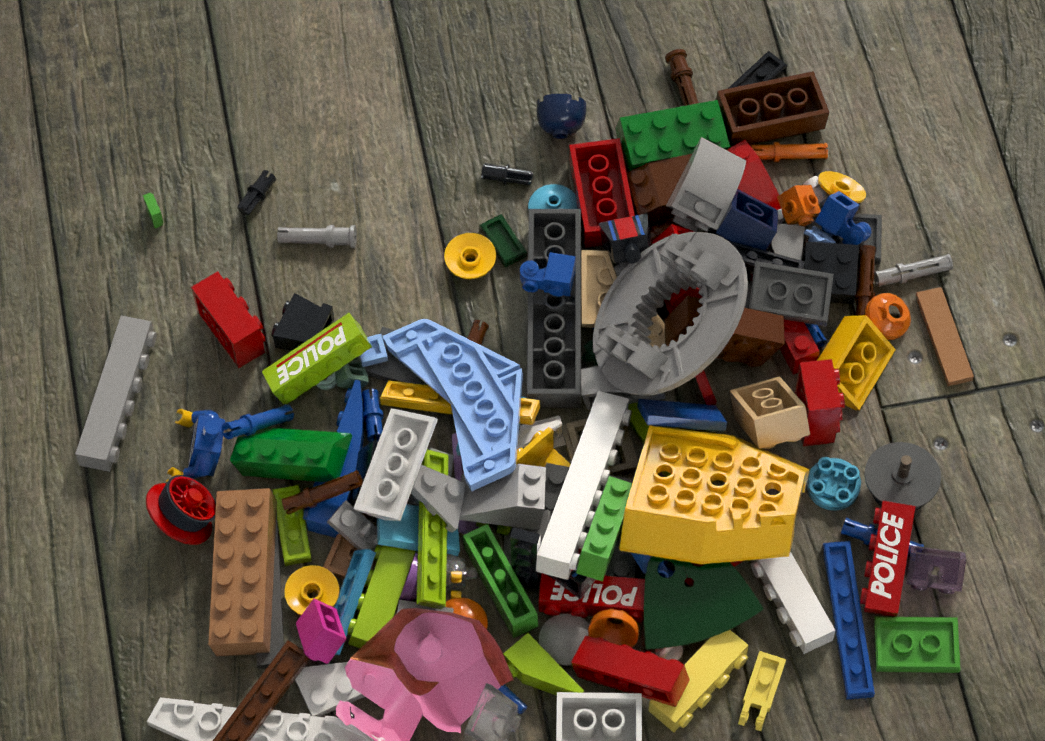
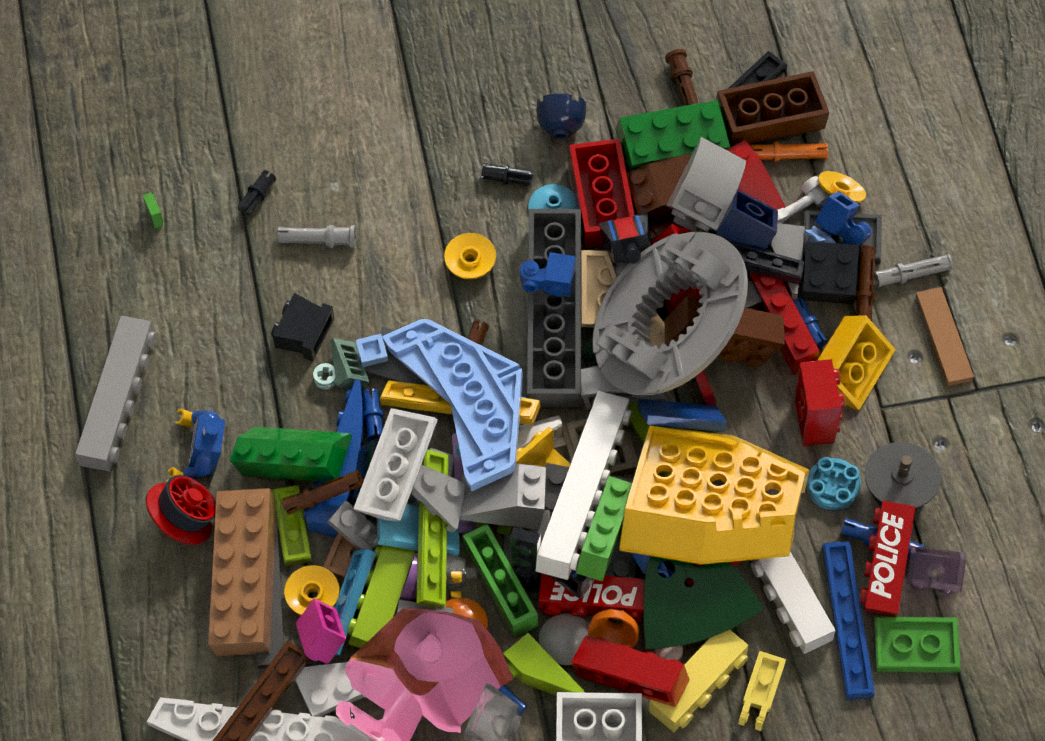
red brick [191,271,266,368] -> none
blue pin [222,404,294,440] -> none
lime brick [262,313,372,405] -> none
dark green tile [479,214,527,268] -> none
tan brick [730,376,810,449] -> none
dark grey tile [748,261,834,326] -> none
orange brick [777,185,821,226] -> none
orange piece [865,293,911,340] -> none

